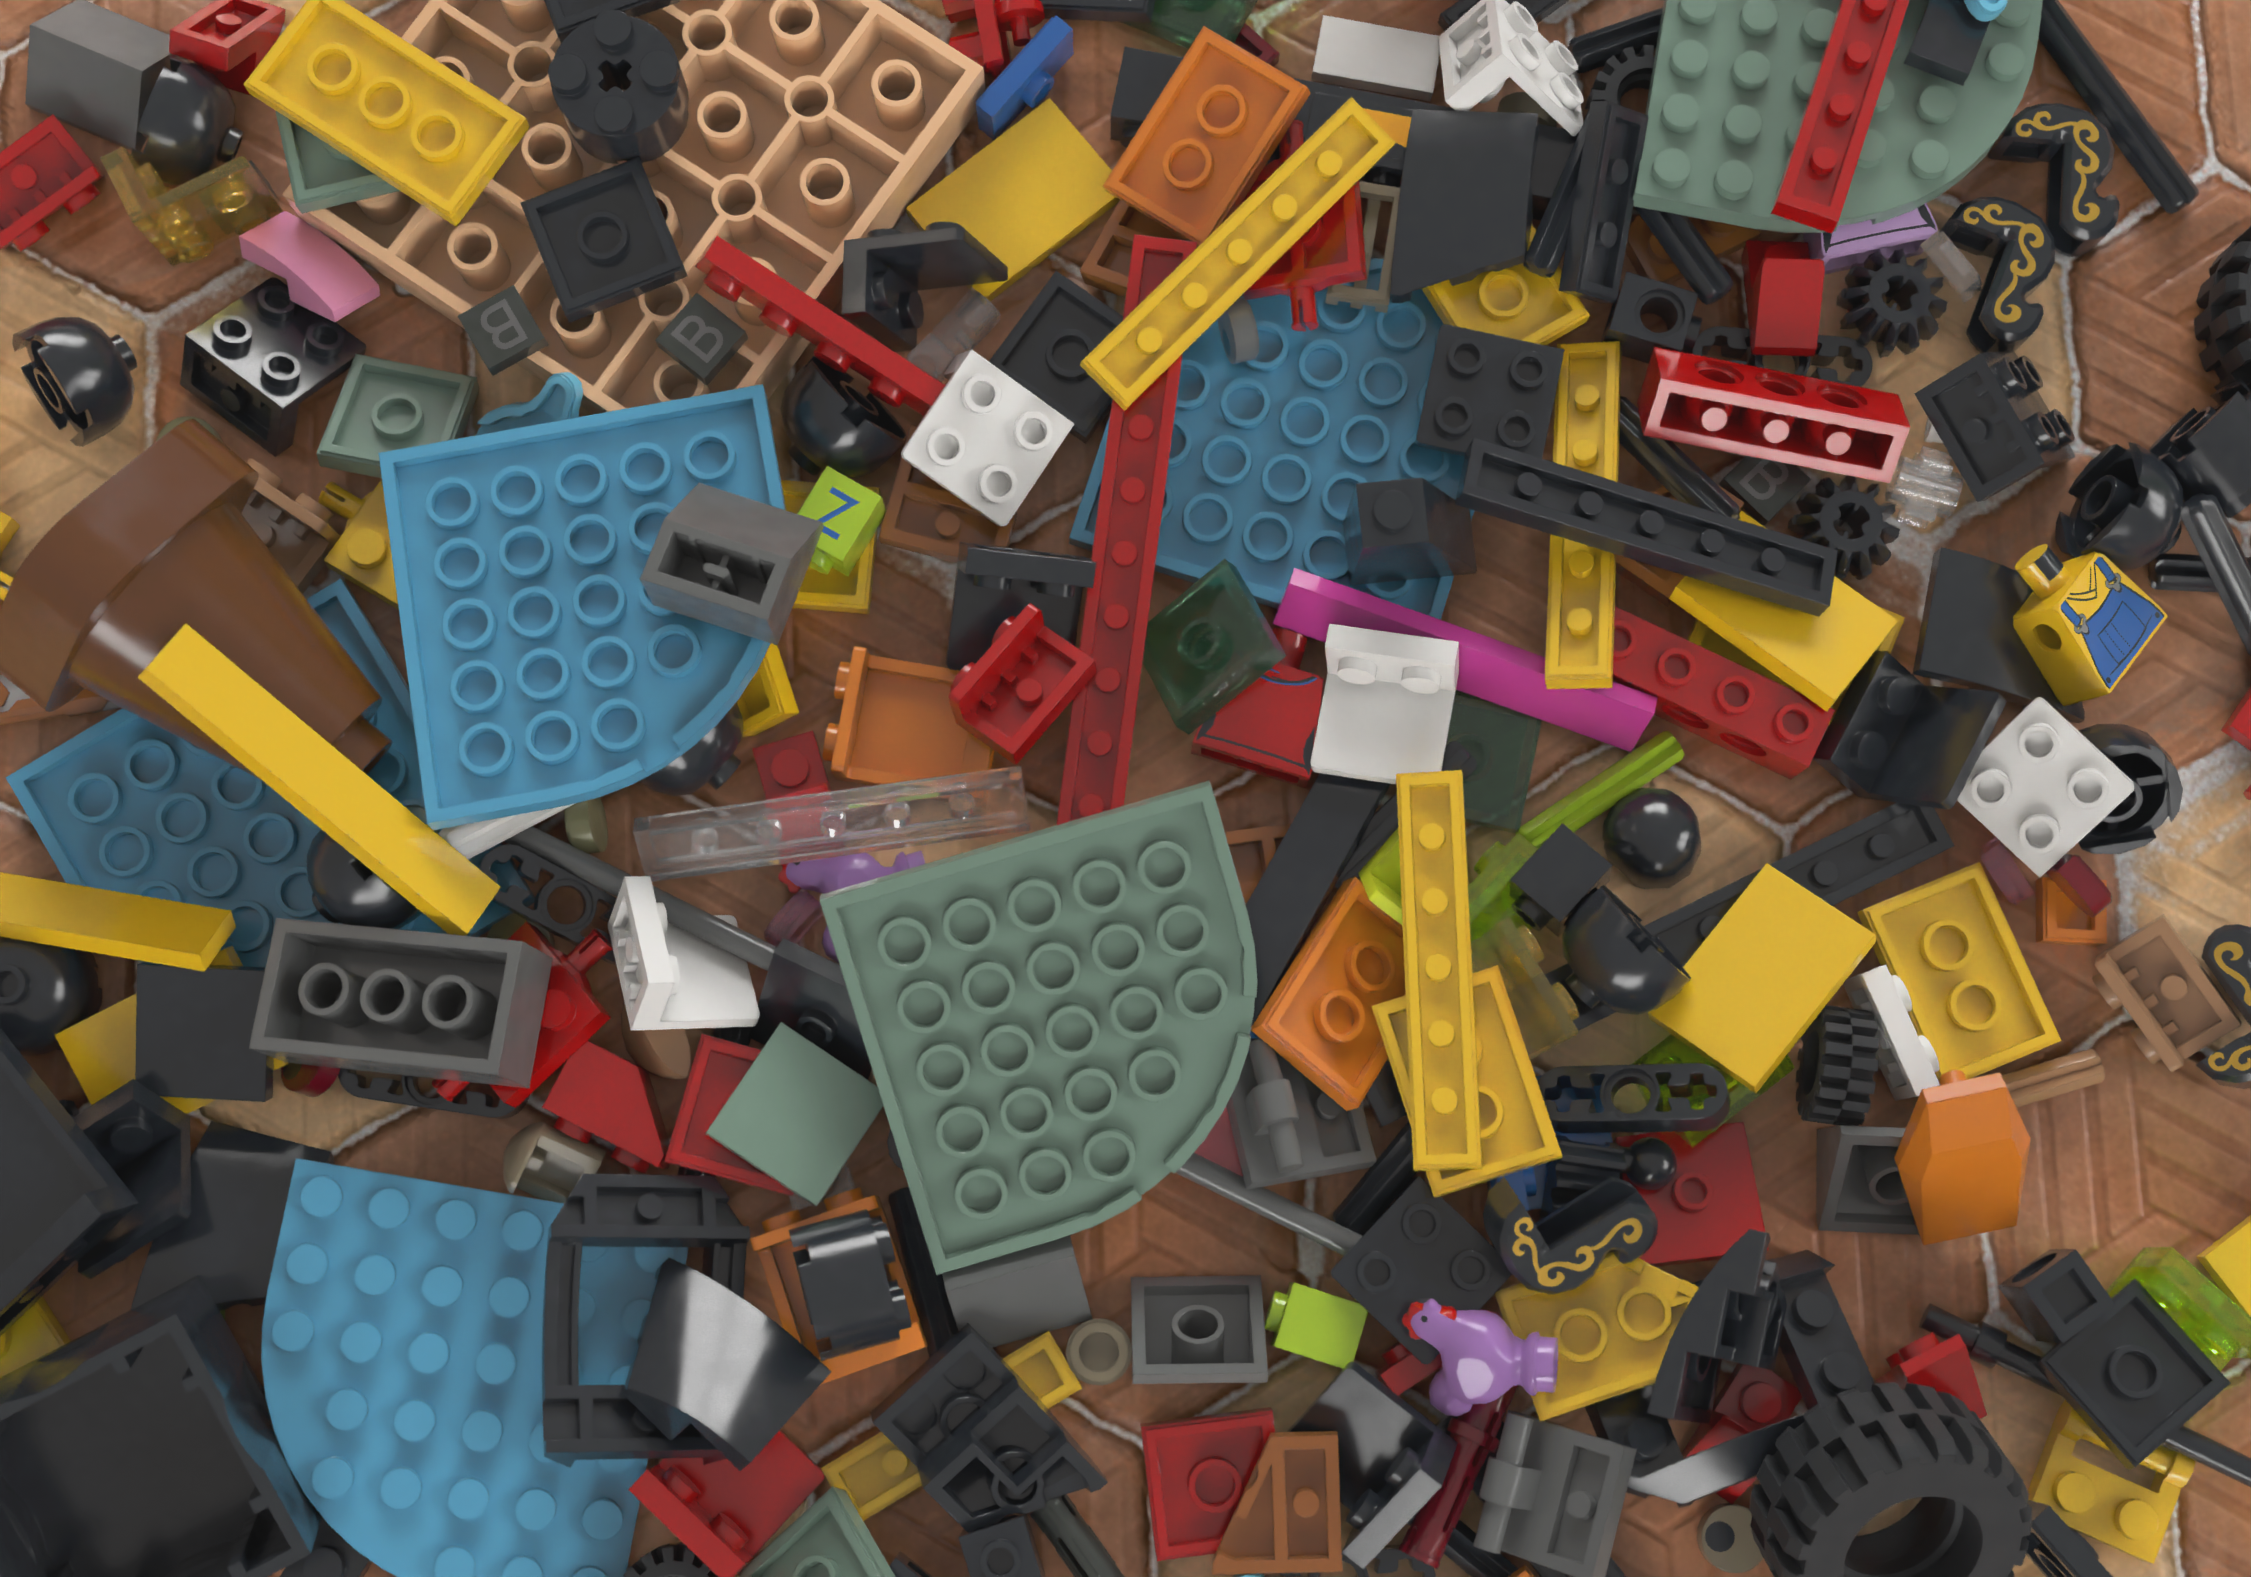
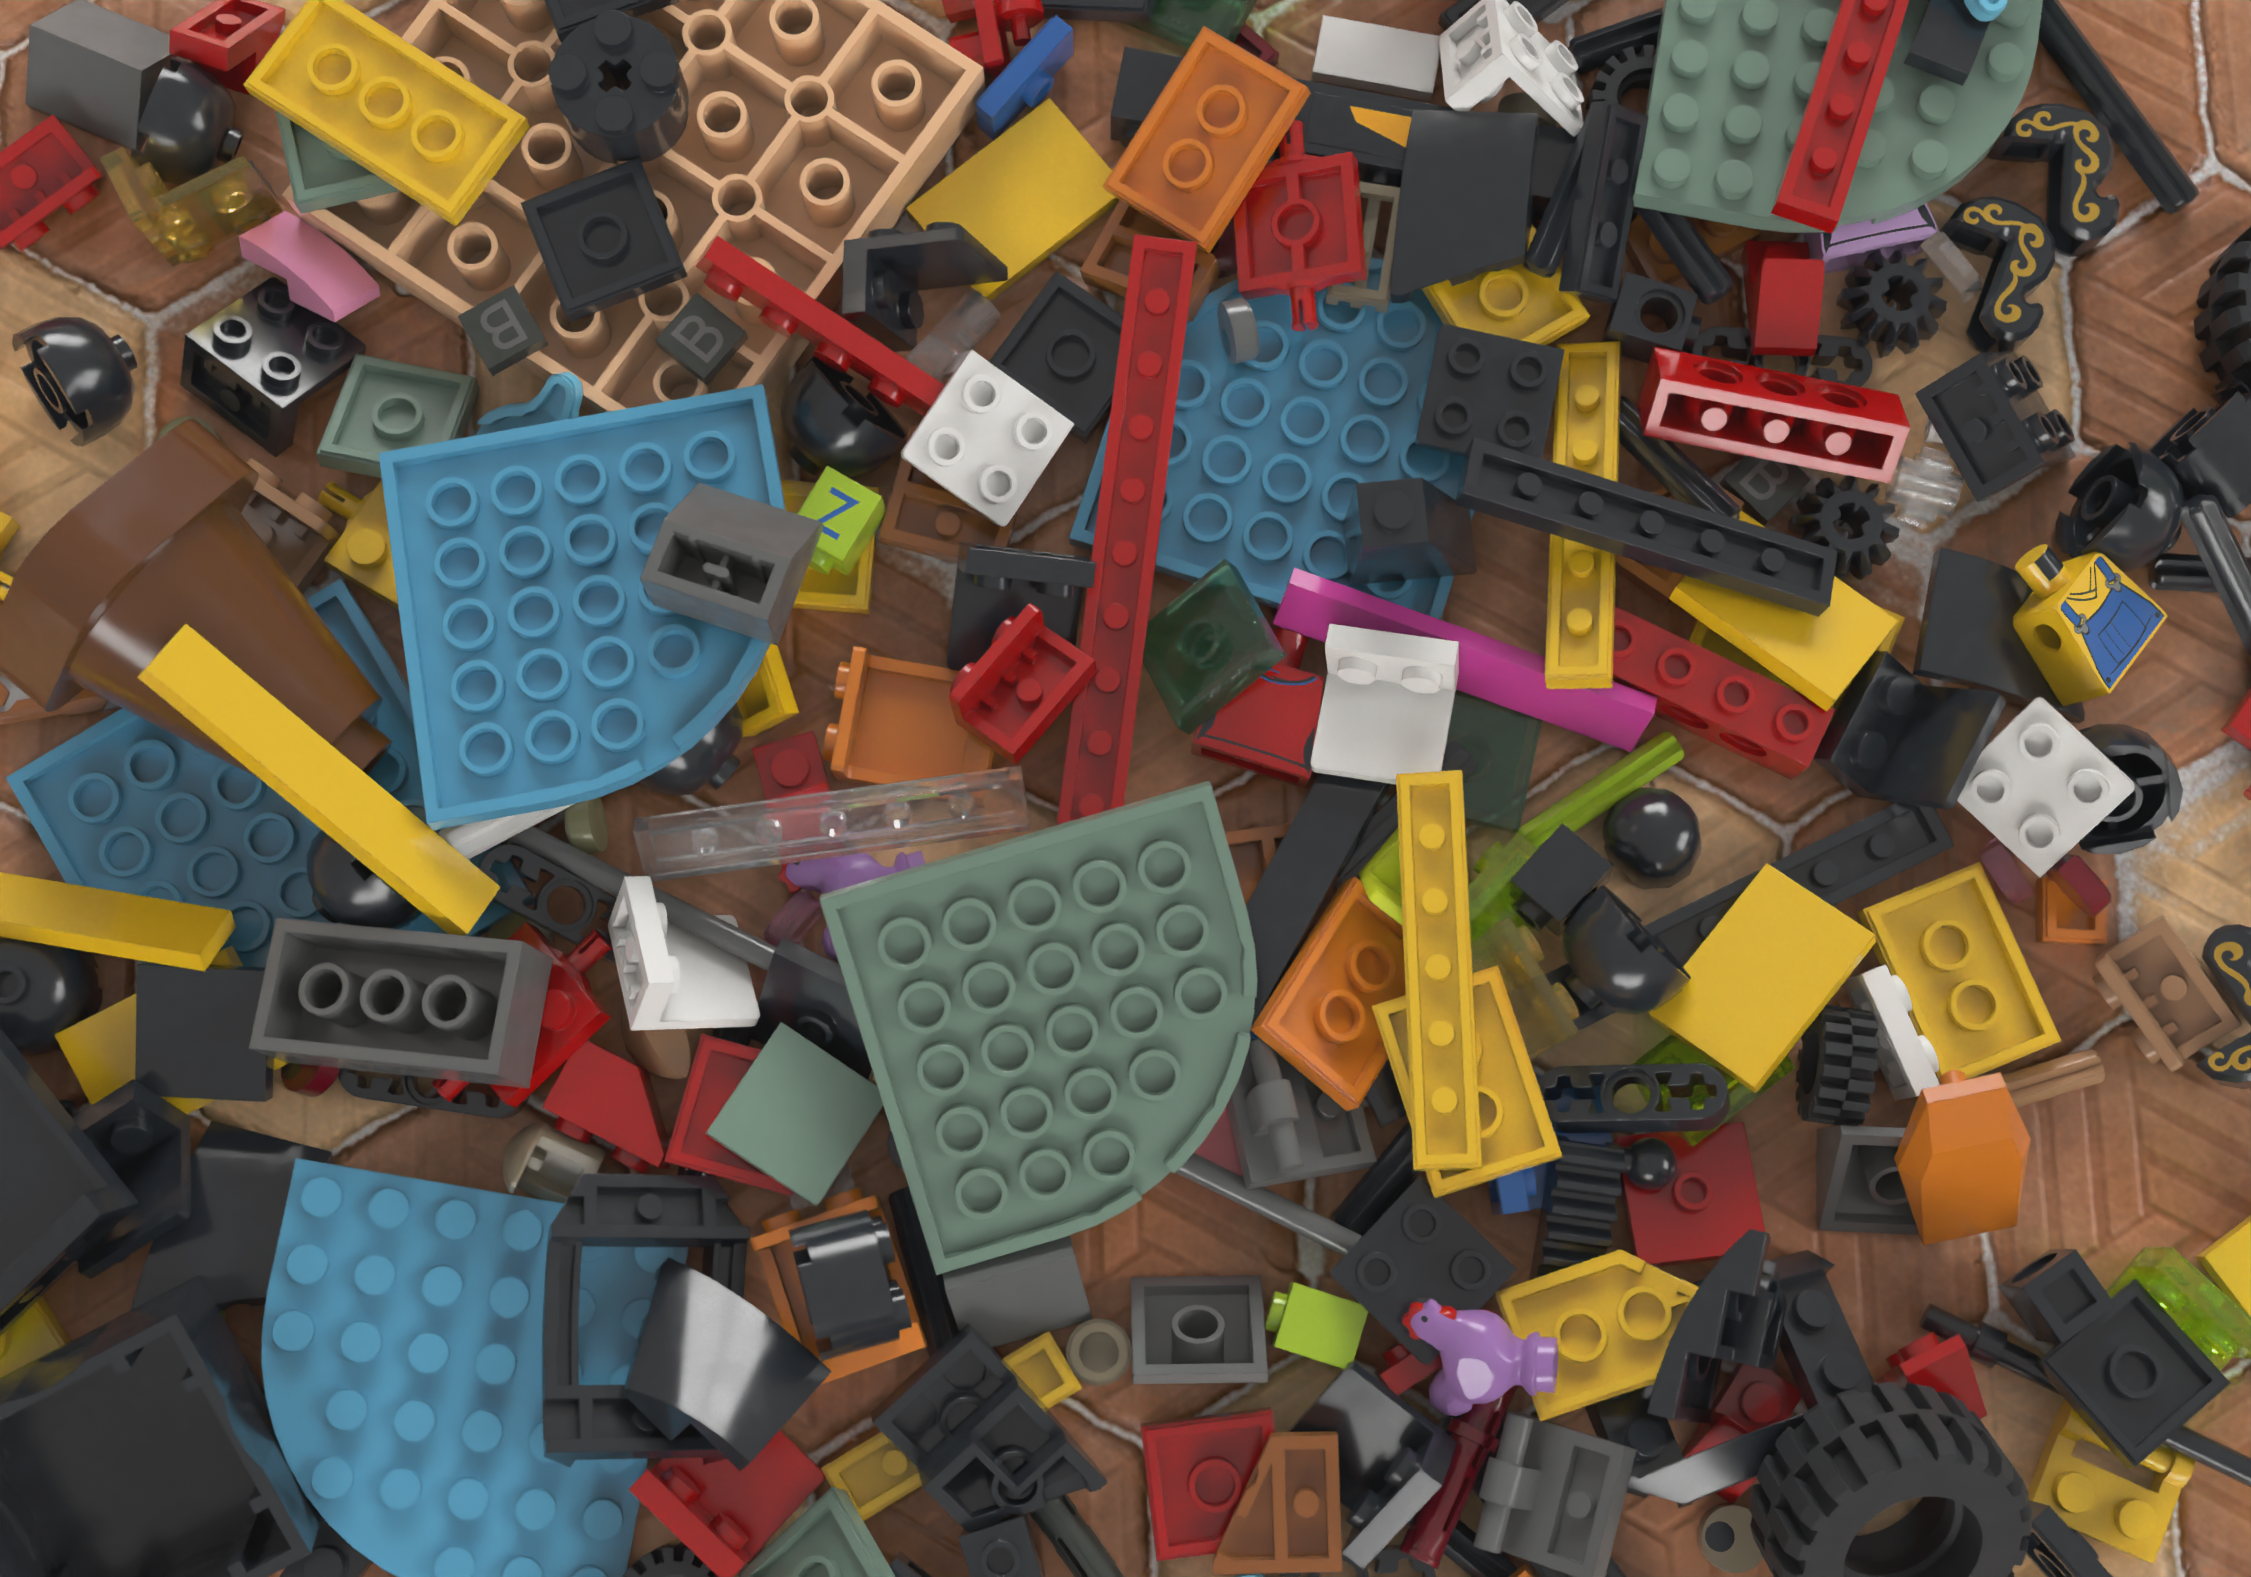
yellow tile [1080,97,1396,411] -> none
black animal [1483,1177,1658,1295] -> none

